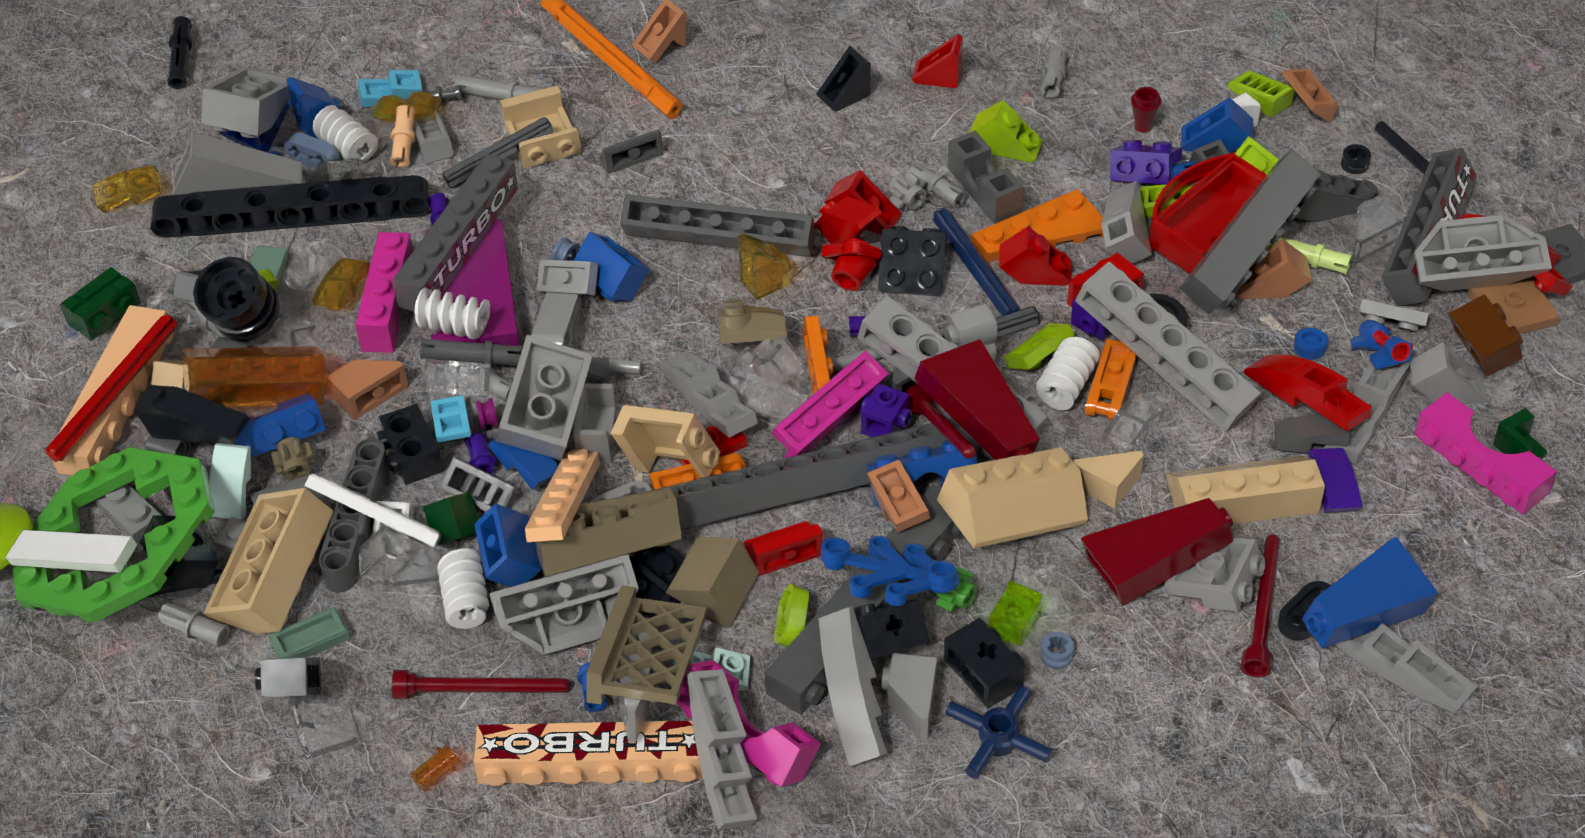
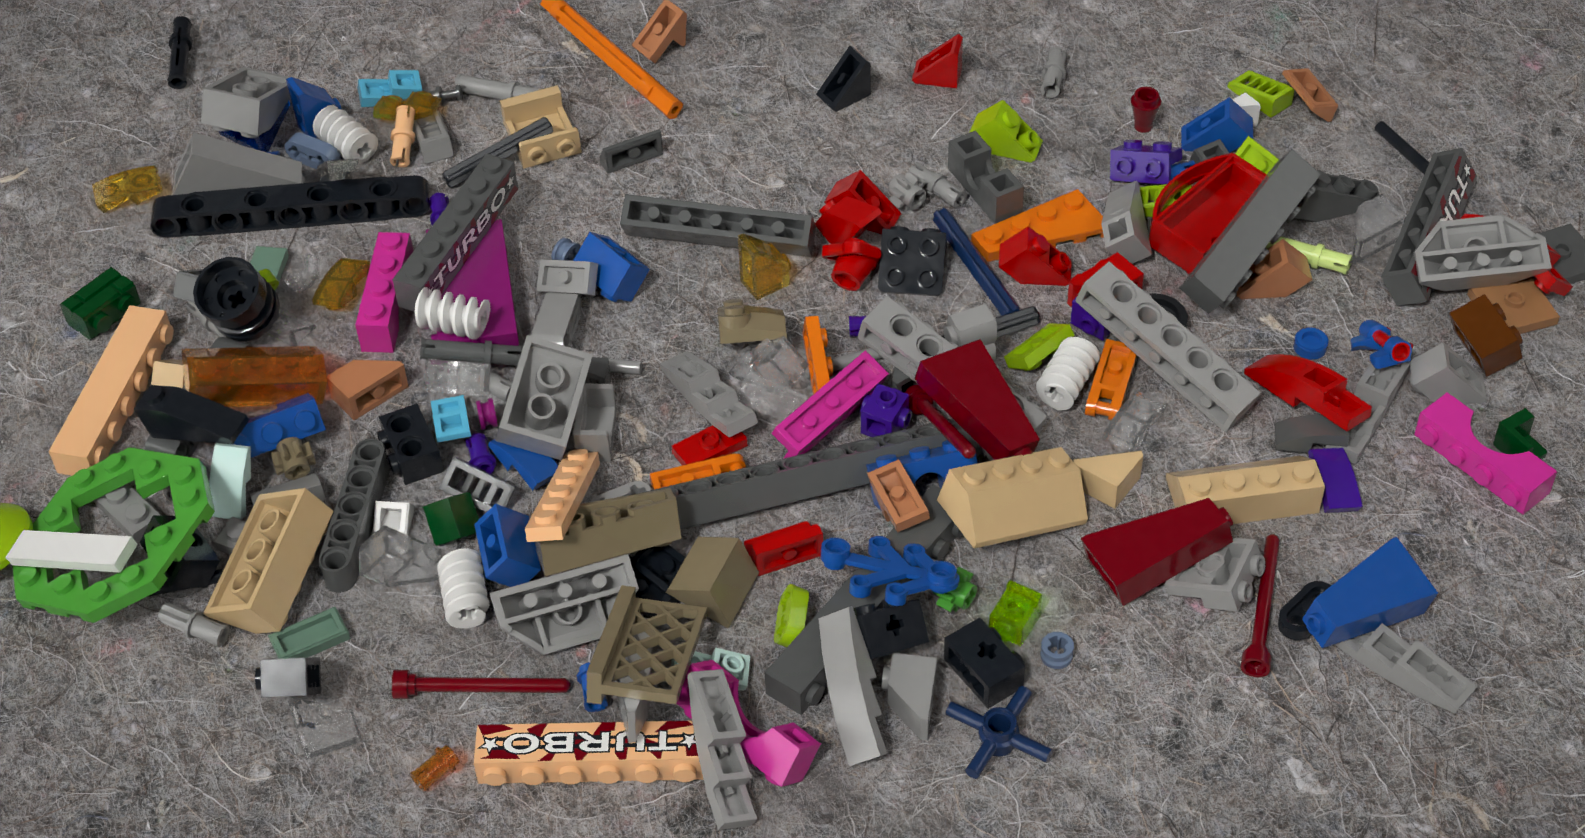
red axle [45,314,178,462] -> none
white tile [304,473,442,547] -> none
tan panel [610,405,720,478] -> none
black bush [1341,144,1371,174] -> none
light grey plate [1359,299,1429,331] -> none

